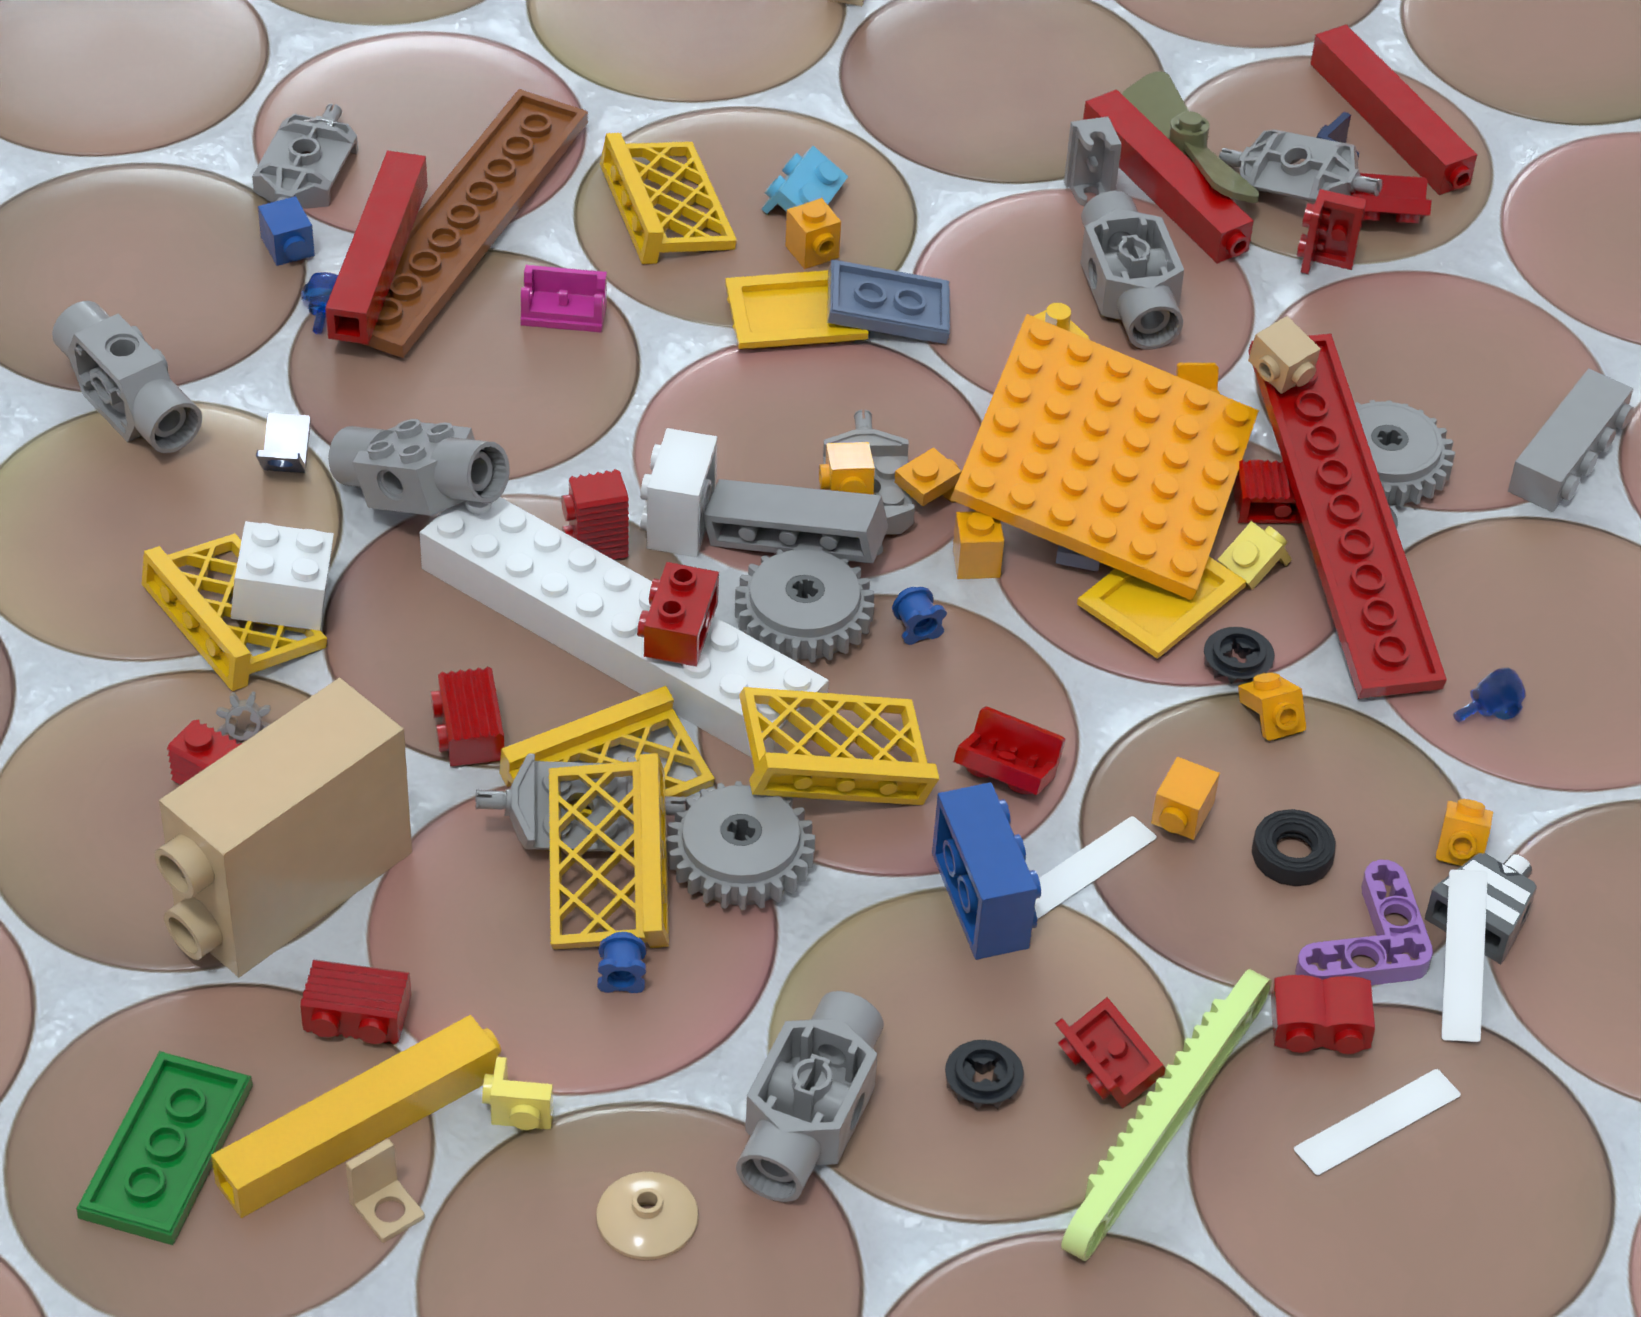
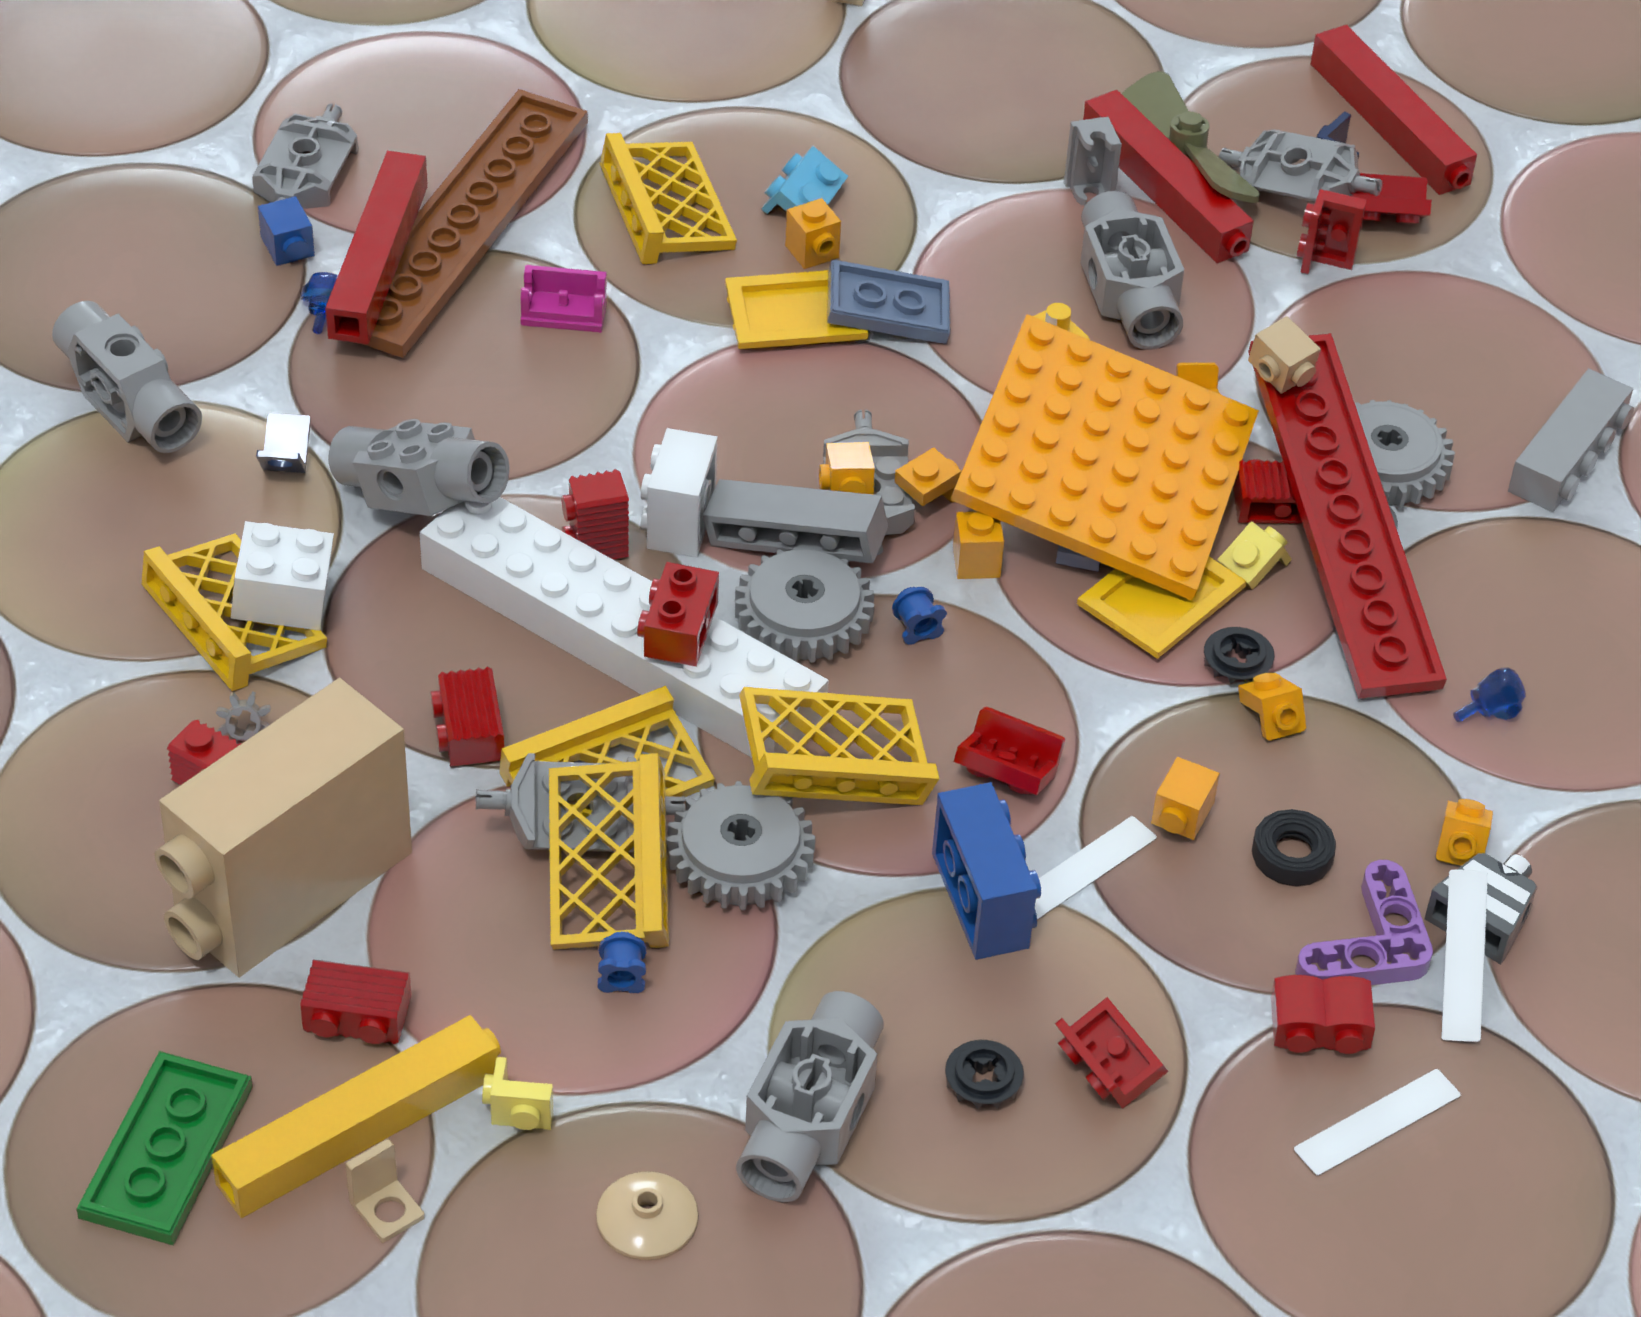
yellowish green gear [1061,969,1272,1261] -> none

